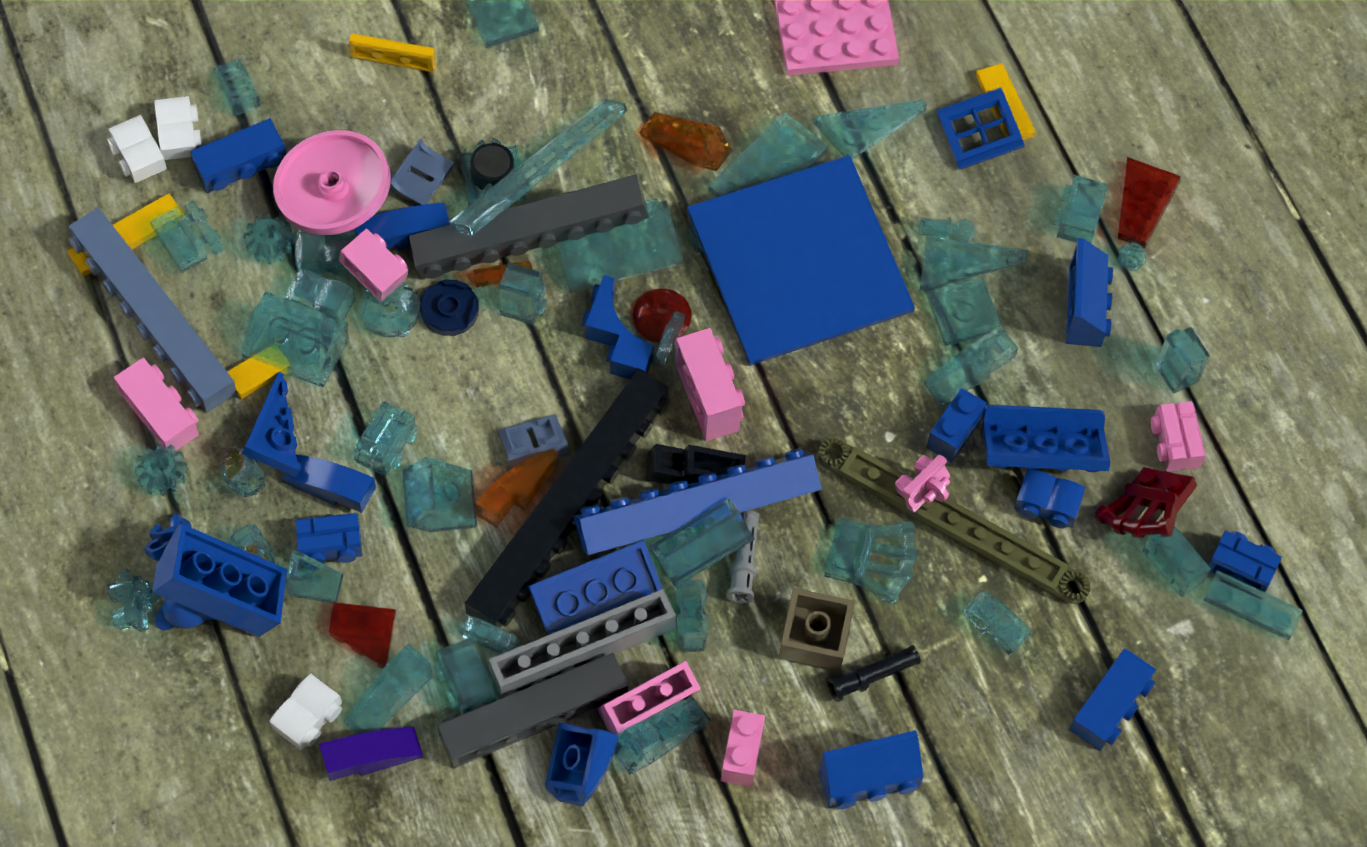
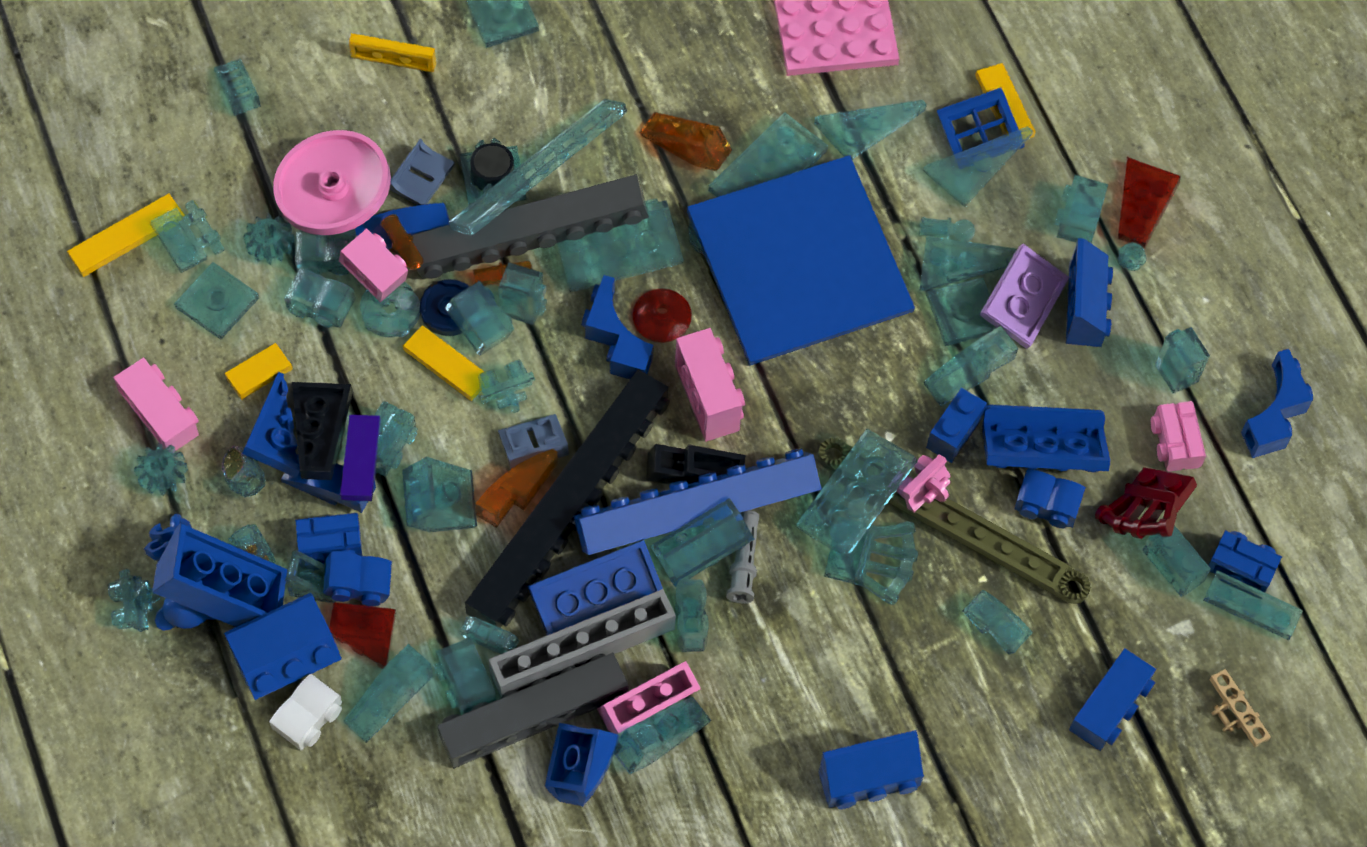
sand blue brick [68,207,237,413] -> none
white brick [107,115,167,183] -> none
white brick [154,96,202,160] -> none
blue brick [190,118,287,193] -> none
clear light blue slope [241,291,349,388] -> none
dark purple slope [319,727,423,781] -> none
clear light blue tile [651,311,686,369] -> none
bright pink brick [721,710,765,787] -> none
dark tan brick [779,588,855,671] -> none
black pin [826,645,921,702] -> none
none -> clear light blue tile [174,262,259,340]
none -> blue slope [224,593,342,700]
none -> black wing [292,382,353,480]
none -> blue brick [323,551,392,607]
none -> dark purple tile [340,415,381,501]
none -> clear orange axle [380,214,424,270]
none -> yellow tile [403,325,491,402]
none -> clear light blue brick [445,281,514,356]
none -> clear light blue hips [478,359,535,413]
none -> clear light blue plate [796,429,918,559]
none -> clear light blue wing [923,126,1033,207]
none -> lavender tile [980,244,1070,349]
none -> tan piece [1209,669,1271,748]
none -> blue arch [1241,349,1313,458]

